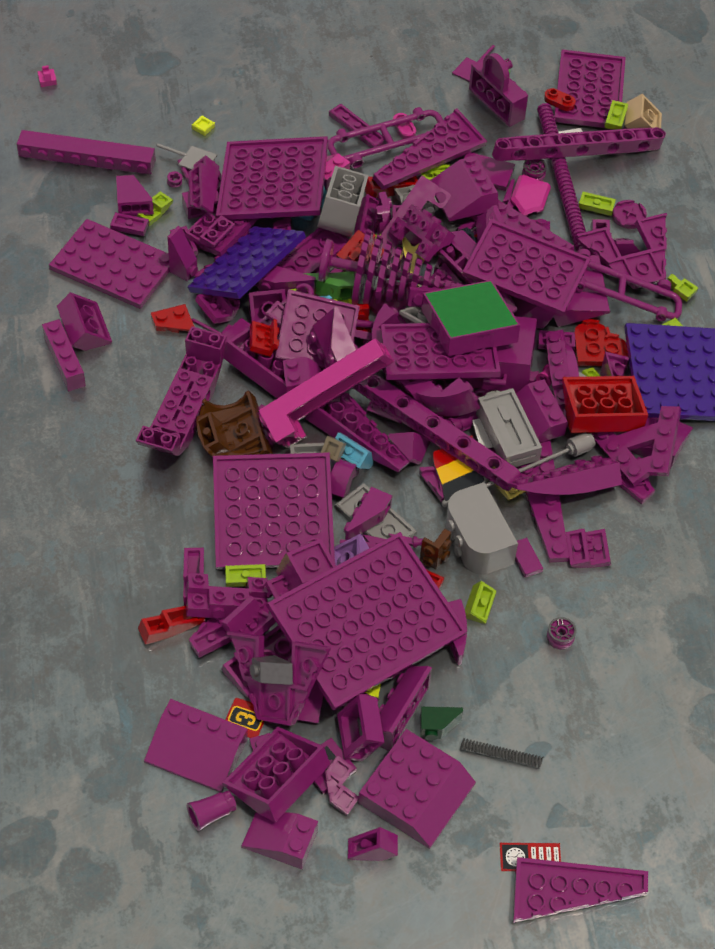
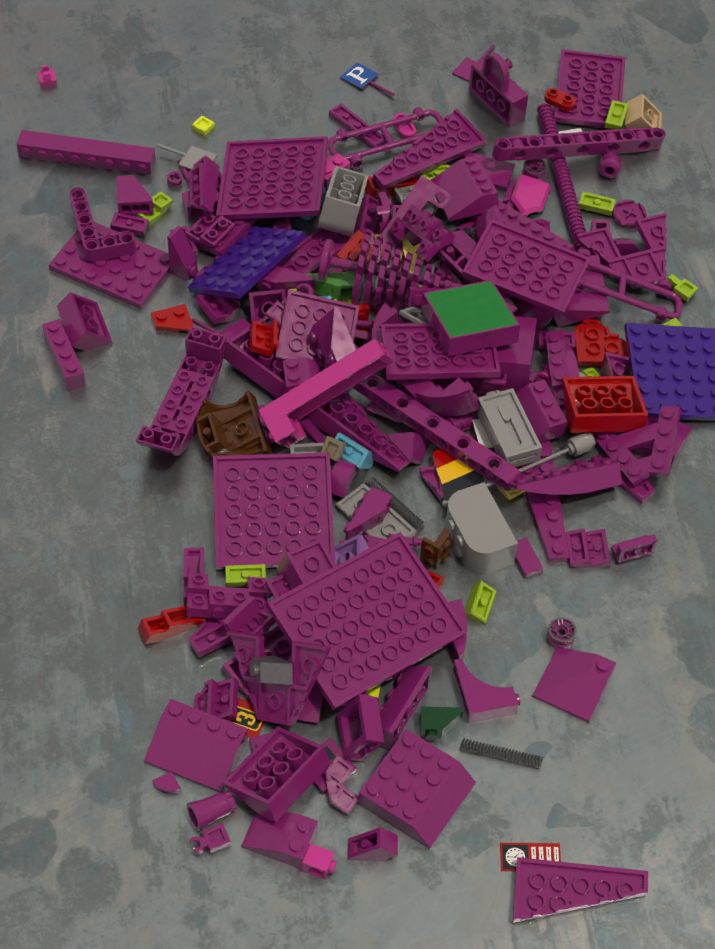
none -> magenta beam [70,187,136,262]
none -> magenta tile [152,771,181,794]
none -> magenta plate [190,823,231,855]
none -> magenta slope [194,678,239,721]
none -> magenta axle [300,418,335,461]
none -> dark pink brick [302,844,337,880]
none -> blue piece [340,62,395,96]
none -> dark grey piece [365,477,425,531]
none -> magenta arch [453,658,520,724]
none -> magenta slope [532,647,616,723]
none -> magenta head [599,153,621,178]
none -> magenta bracket [611,534,658,563]

